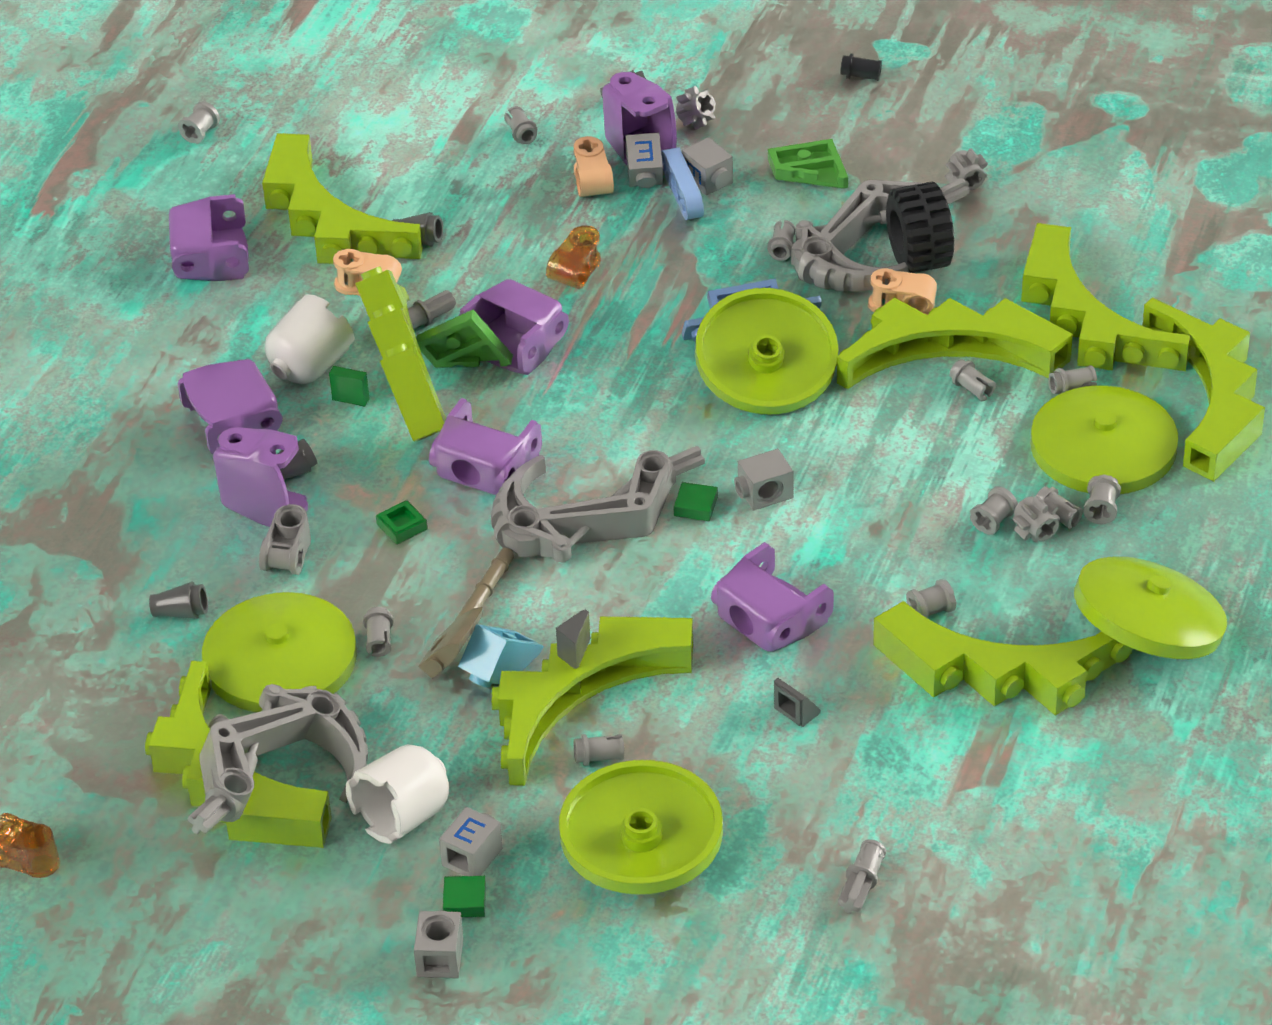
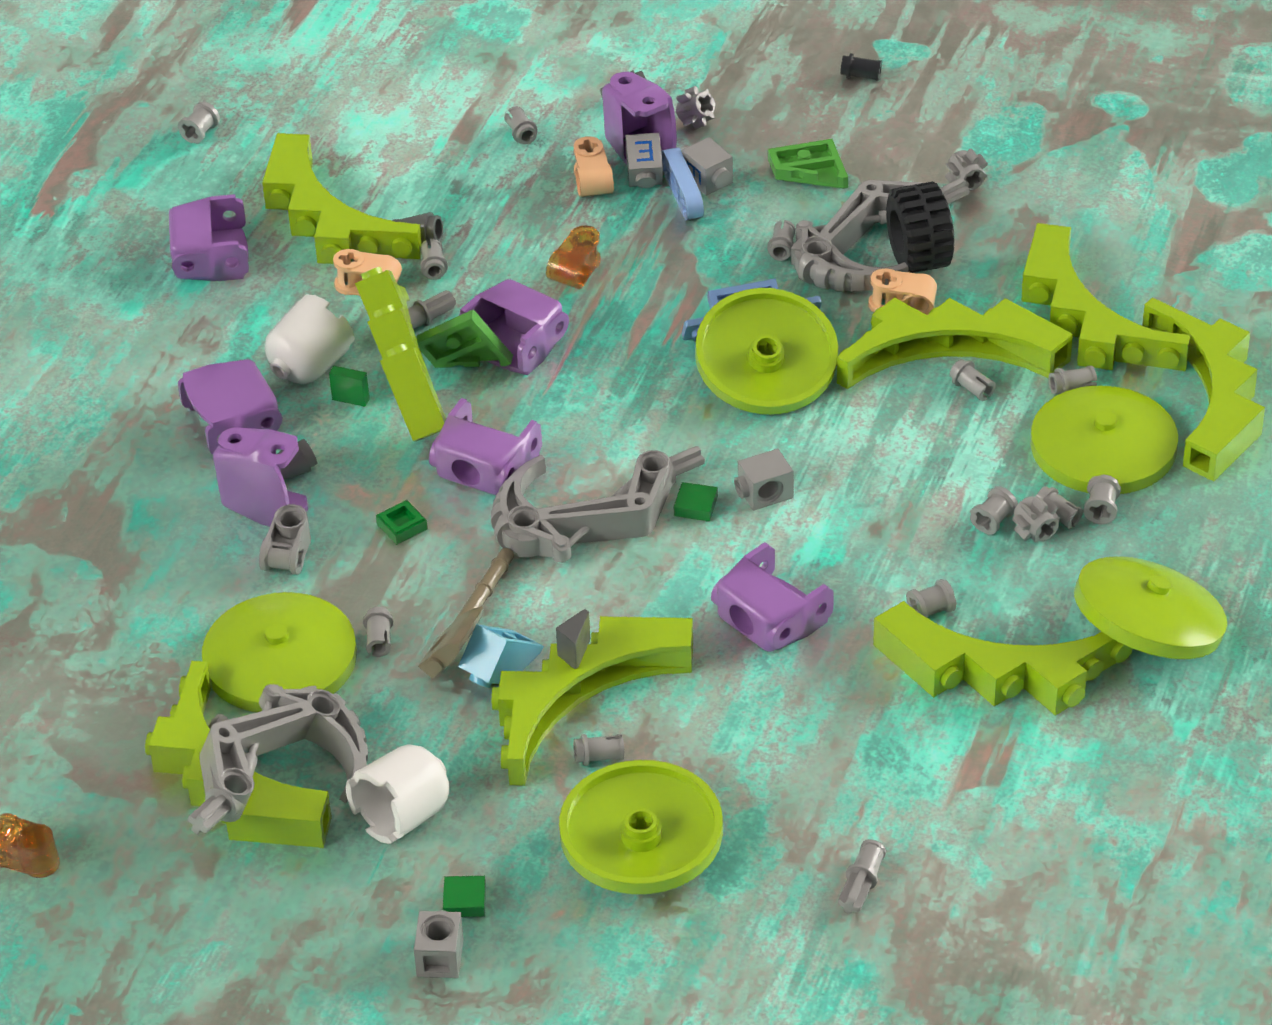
dark grey cone [149,581,208,619] -> none
light grey brick [439,807,503,876] -> none
dark grey slope [774,678,821,727] -> none
none -> light grey pin [420,239,448,280]

